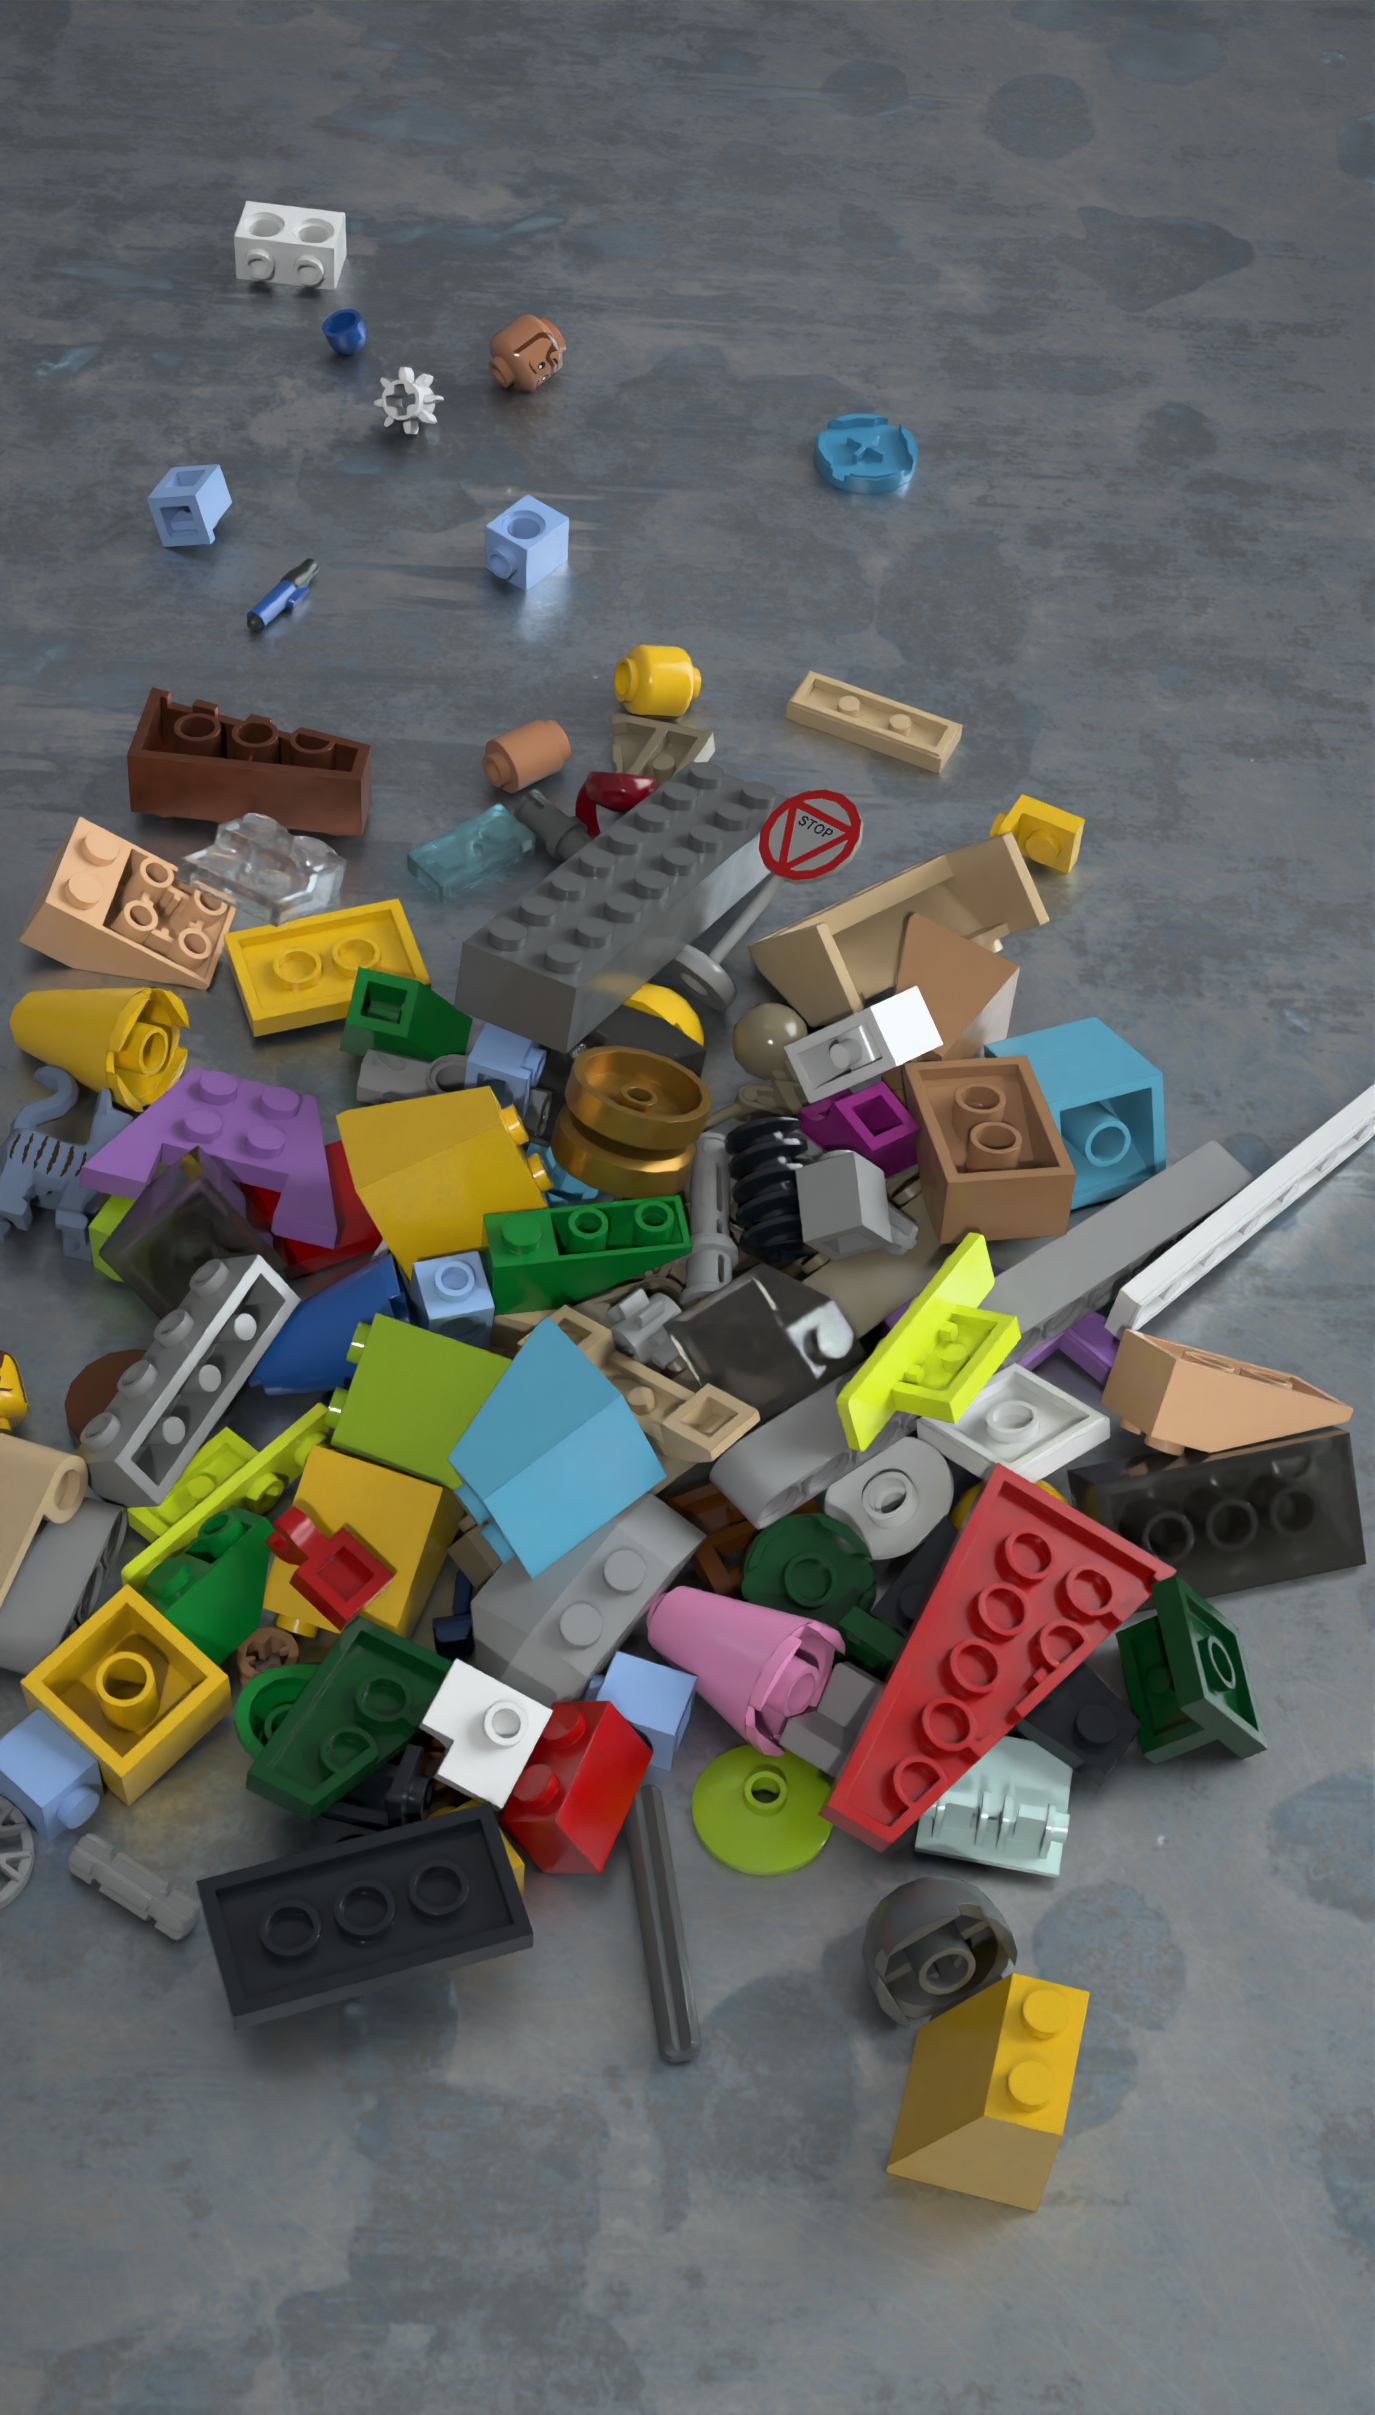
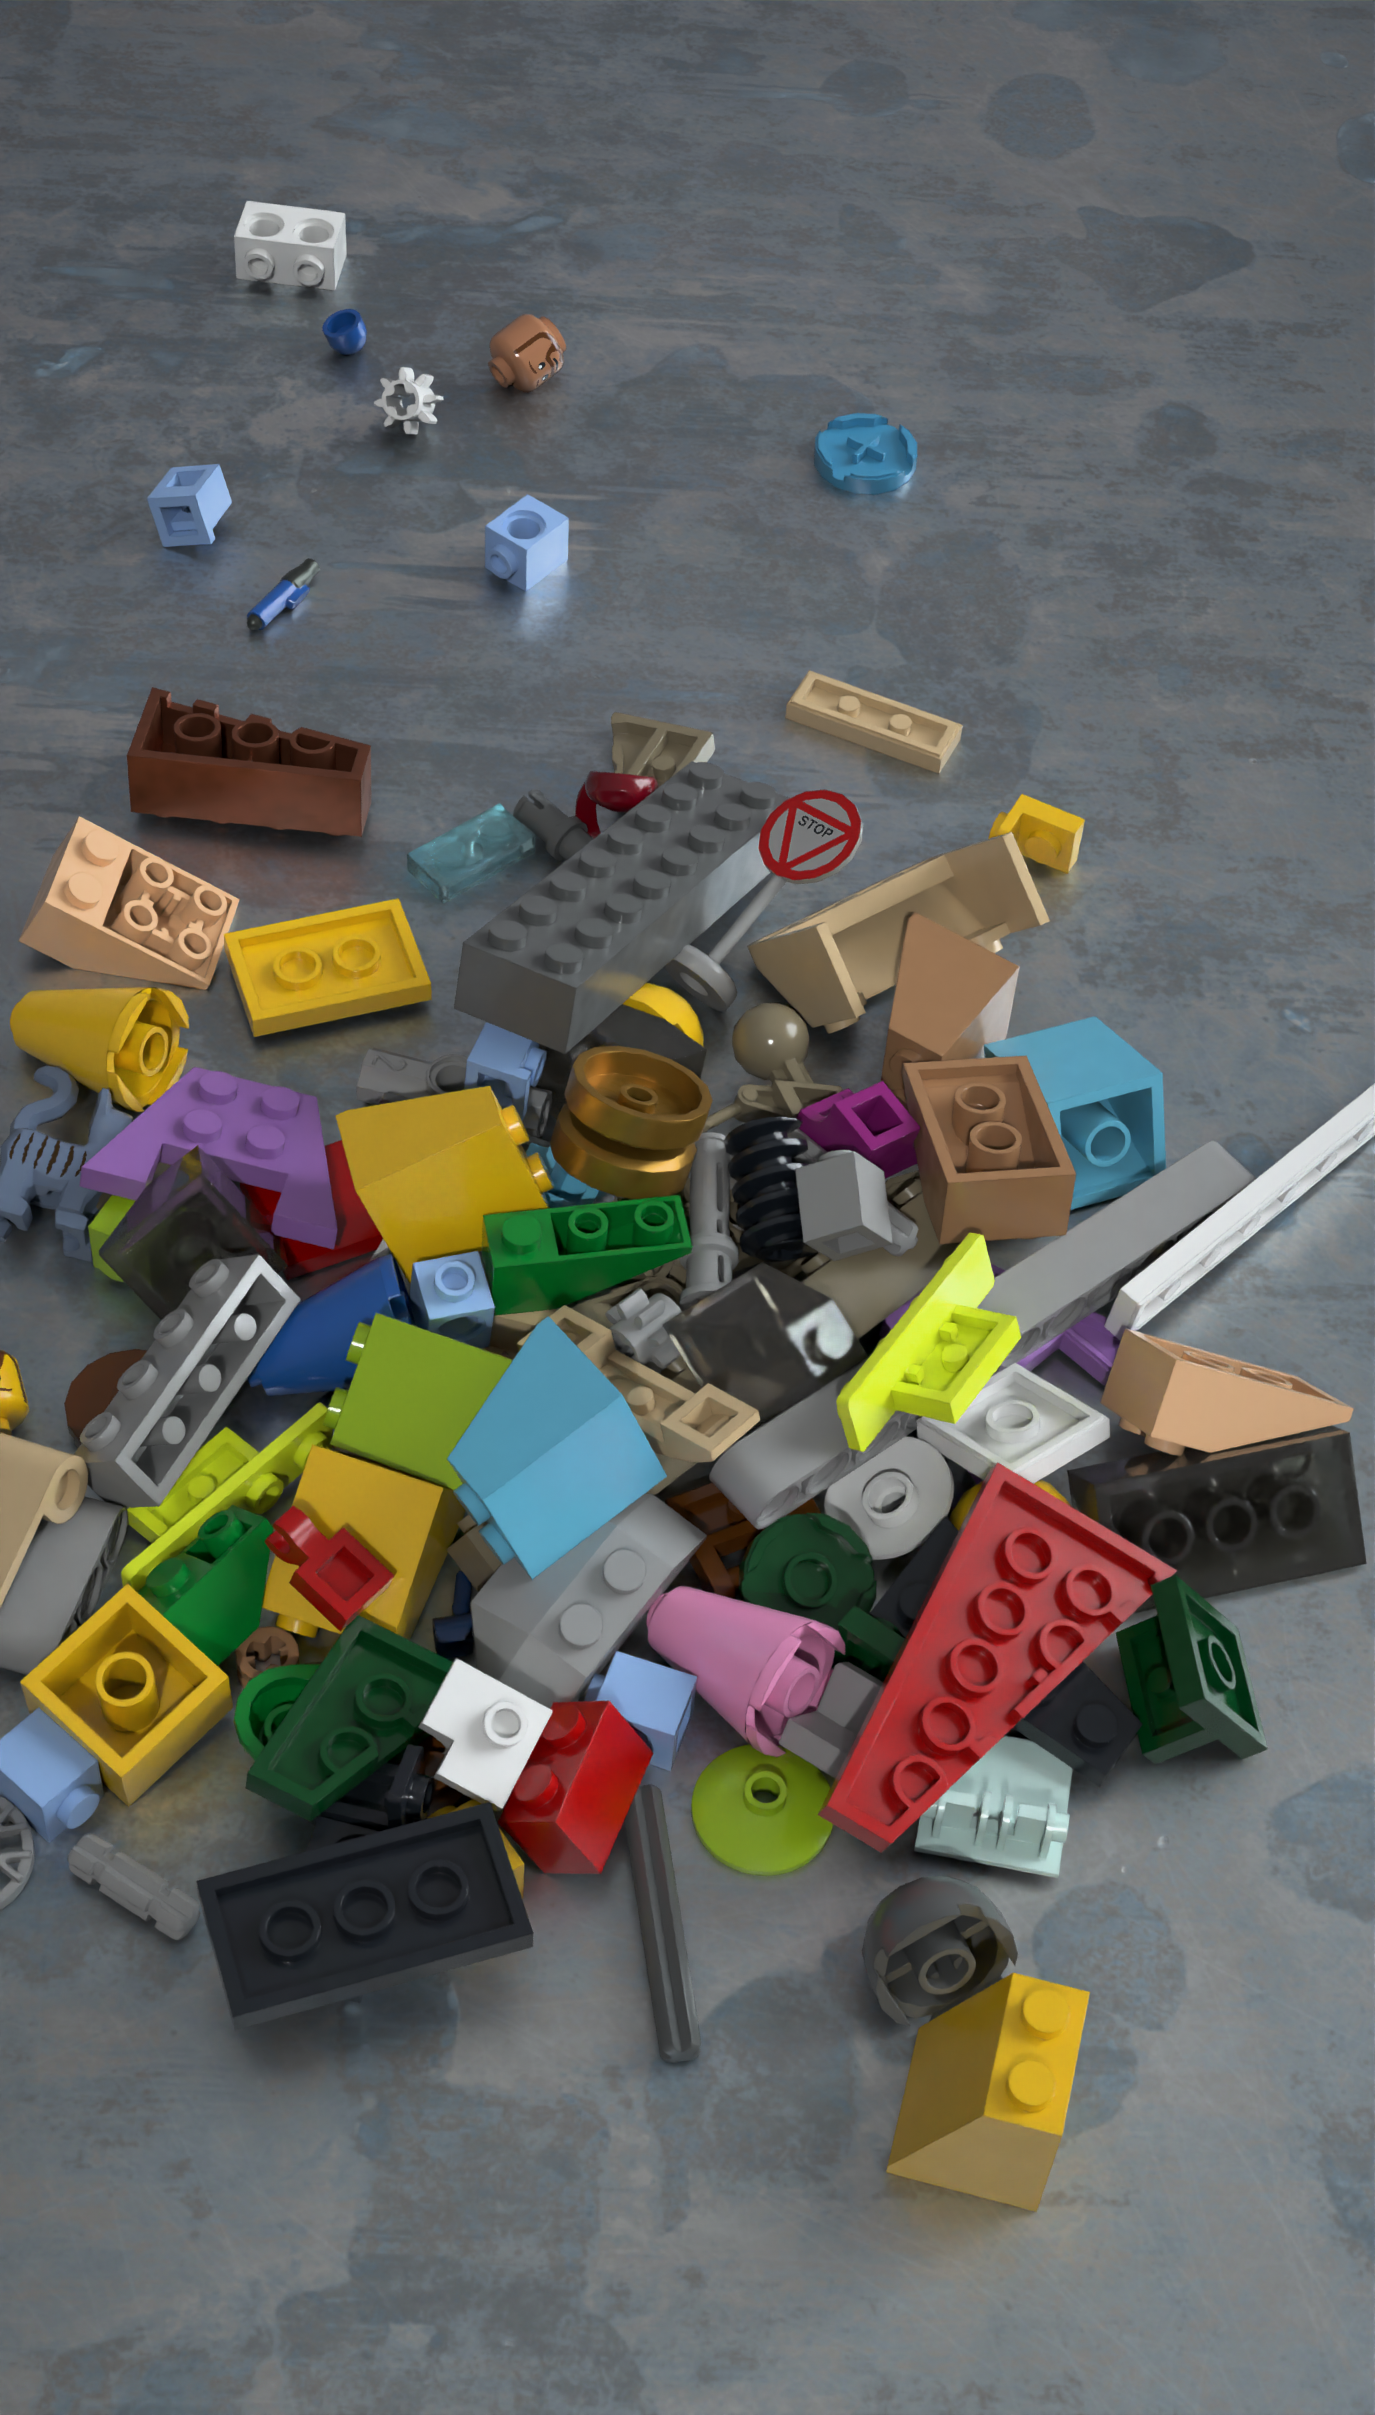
clear plate [175,813,348,927] -> none
green slope [339,967,473,1062] -> none
nougat brick [482,719,571,794] -> none
yellow head [613,644,701,720] -> none
white brick [784,986,943,1104] -> none

